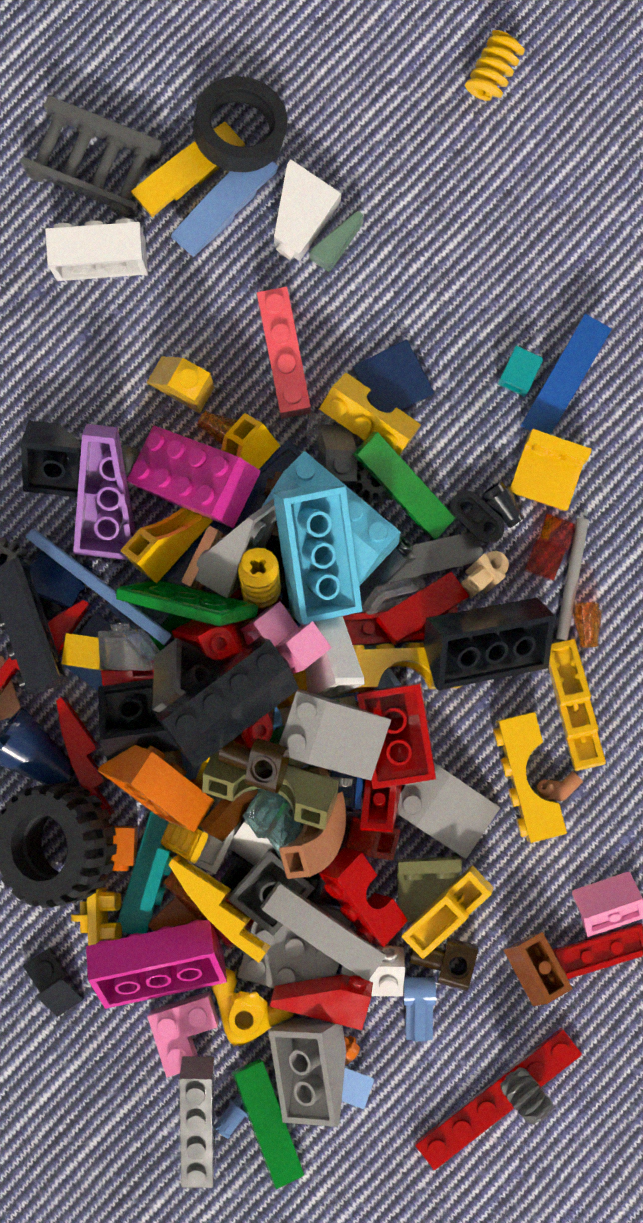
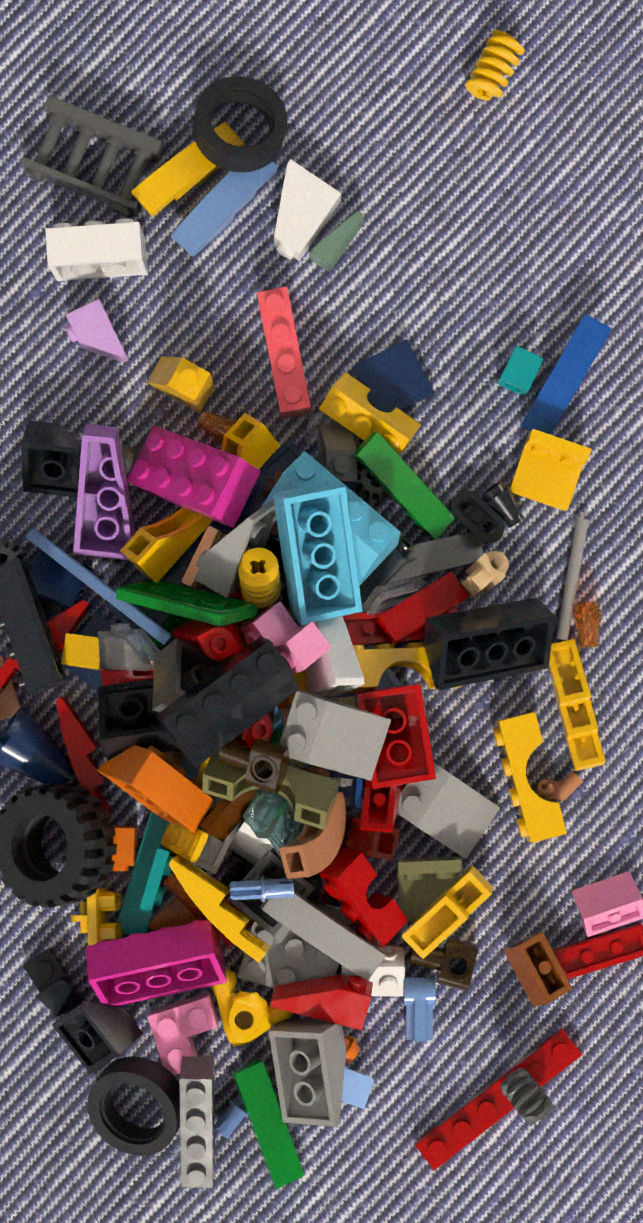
clear red slope [524,513,575,581] -> none
none -> black slope [52,1001,143,1074]
none -> lavender slope [65,299,129,363]
none -> black tyre [87,1056,180,1156]
none -> medium blue axle [229,876,294,902]

